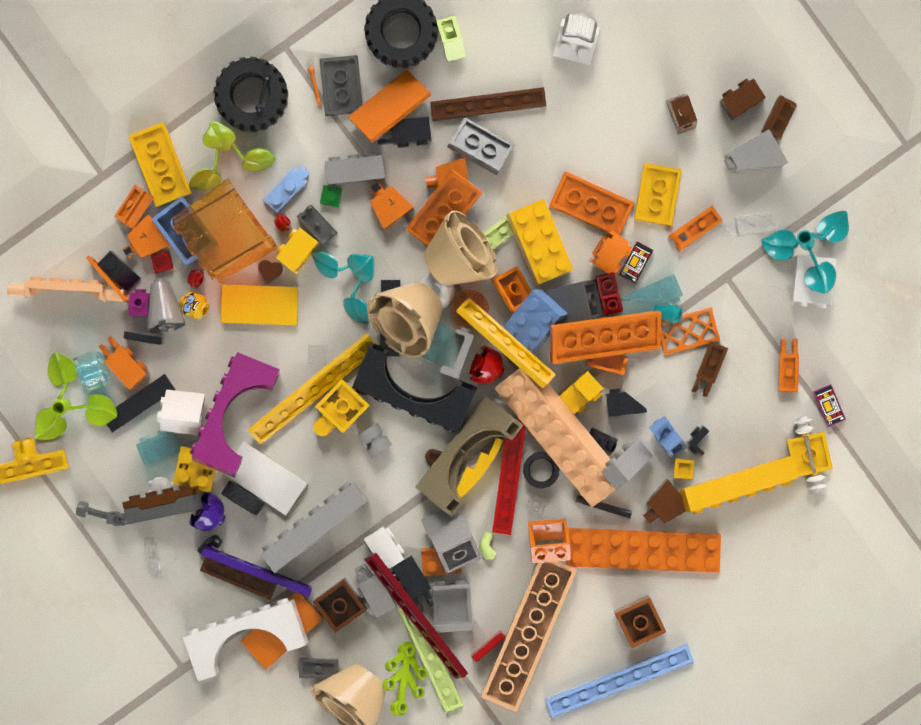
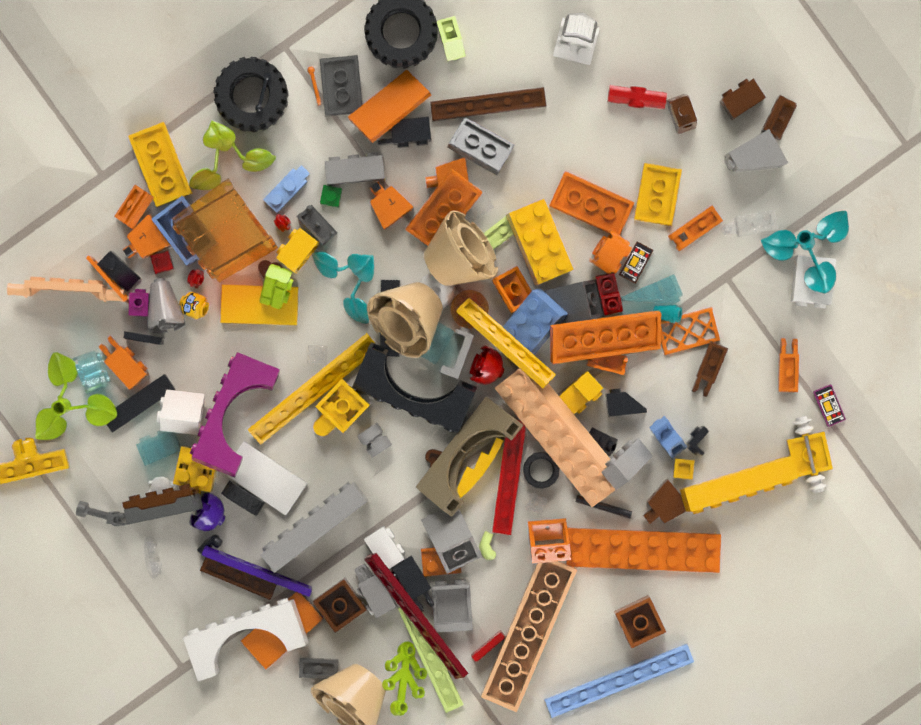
none -> lime brick [259,264,294,309]
none -> red piece [607,85,667,110]

